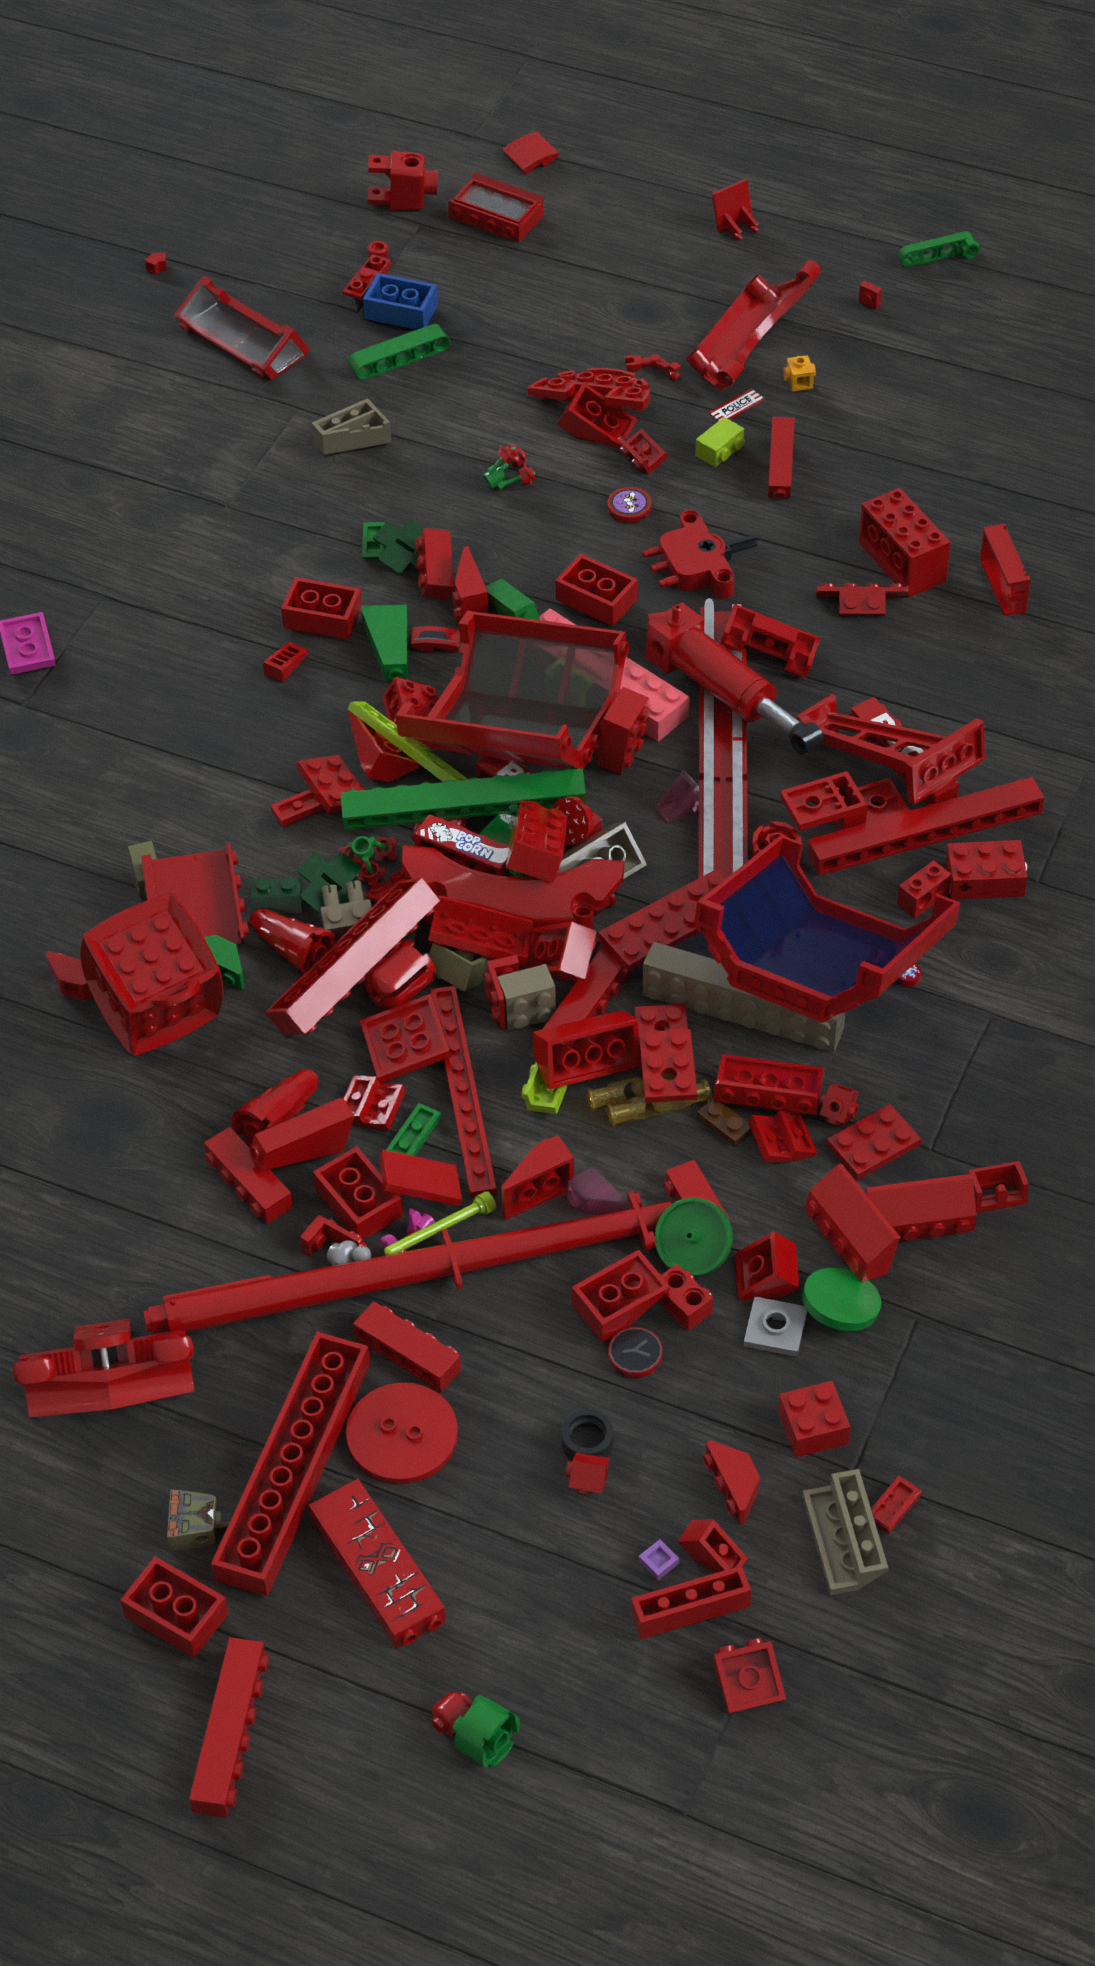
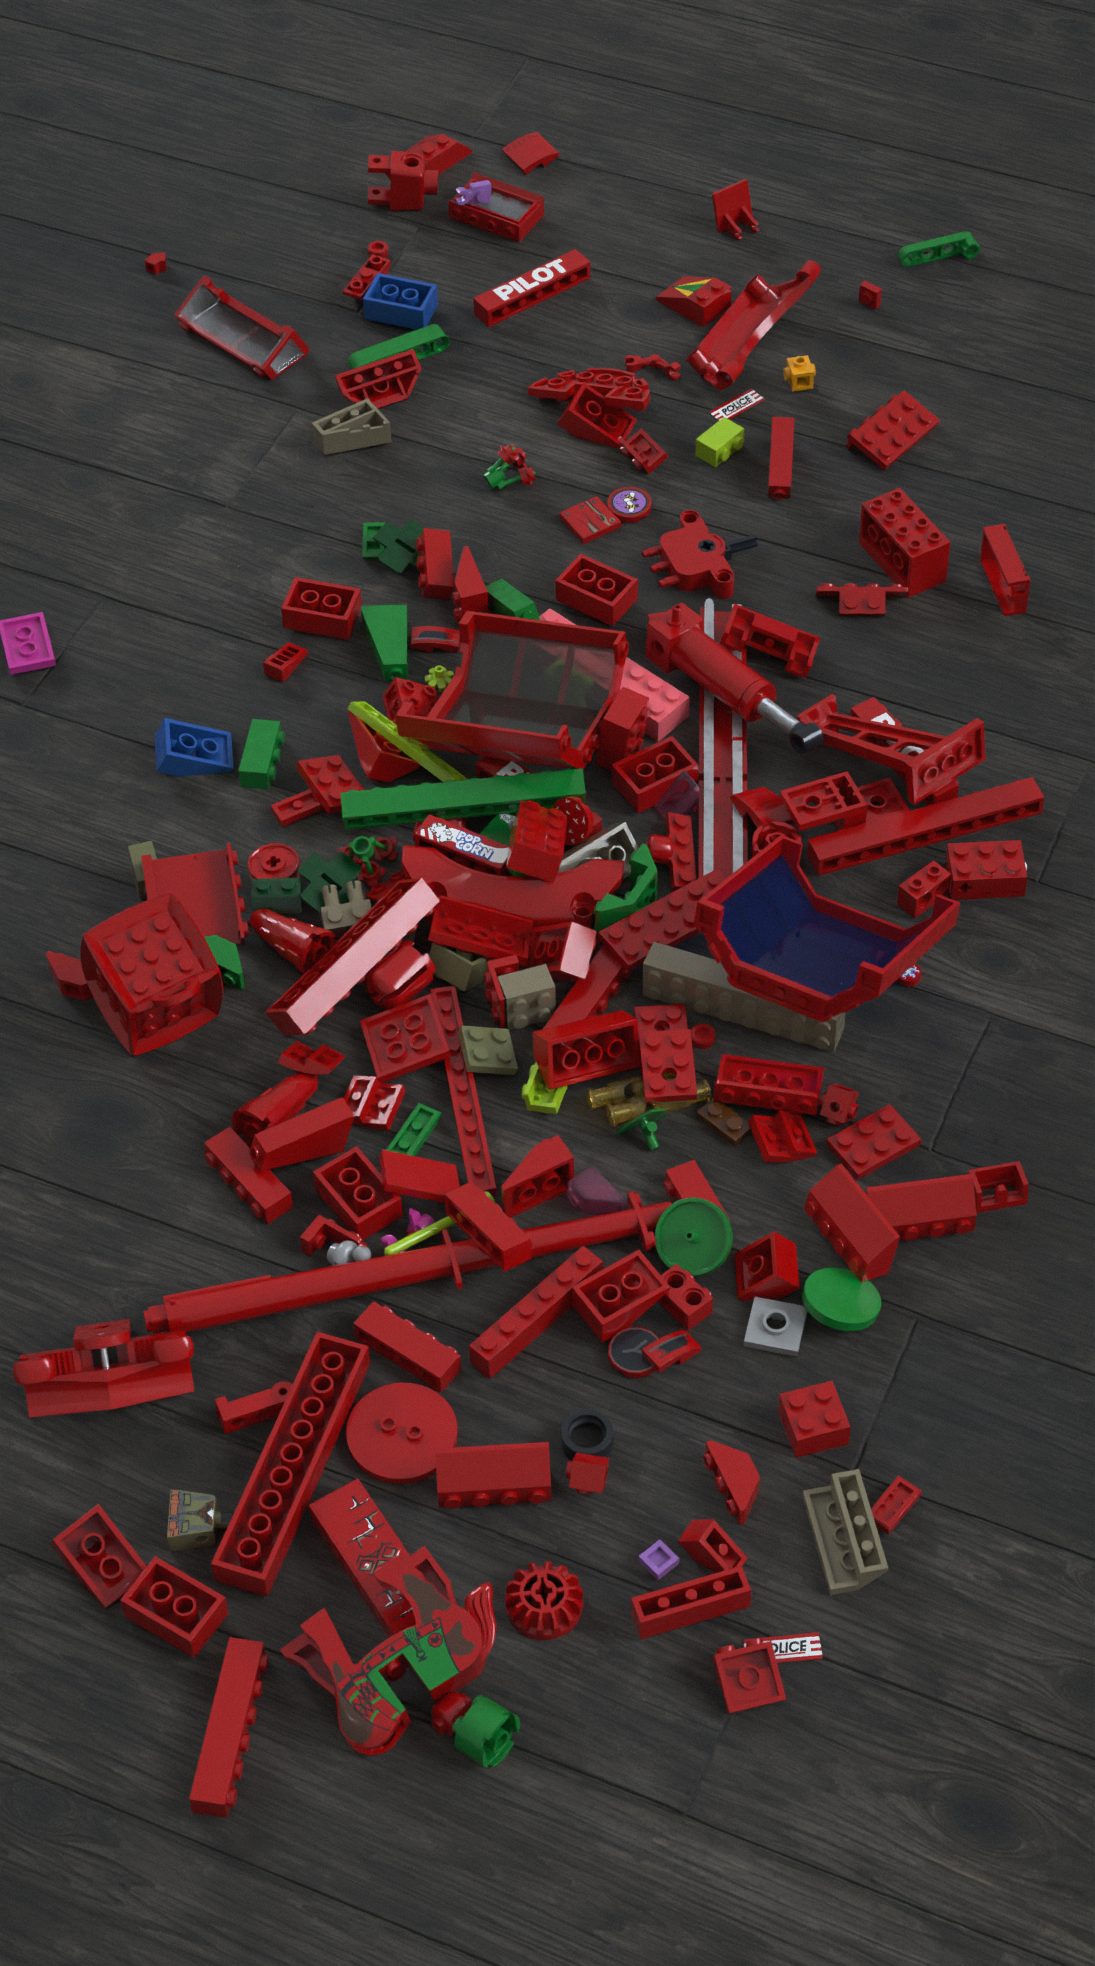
none -> red slope [49,1504,147,1608]
none -> blue slope [154,718,234,776]
none -> red leg [215,1381,292,1435]
none -> green brick [239,719,285,790]
none -> red wheel [248,843,301,881]
none -> red slope [278,1041,346,1075]
none -> red animal [280,1546,497,1755]
none -> red wedge [334,349,422,409]
none -> red wedge [404,134,472,175]
none -> lime plant [425,665,454,692]
none -> red slope [435,1442,552,1509]
none -> red brick [445,1181,533,1272]
none -> medium lavender plate [455,180,492,205]
none -> olive plate [458,1026,518,1075]
none -> red brick [469,1246,603,1379]
none -> red brick [473,249,590,327]
none -> red gear [505,1561,583,1640]
none -> red tile [559,496,621,544]
none -> green slope [594,843,657,944]
none -> red brick [612,736,699,814]
none -> green shield [616,1109,667,1151]
none -> red slope [642,1329,702,1373]
none -> red plate [645,812,697,892]
none -> red slope [656,276,732,327]
none -> red tile [691,1024,715,1049]
none -> red slope [730,787,793,829]
none -> sticker [743,1632,823,1663]
none -> red bracket [846,390,940,471]

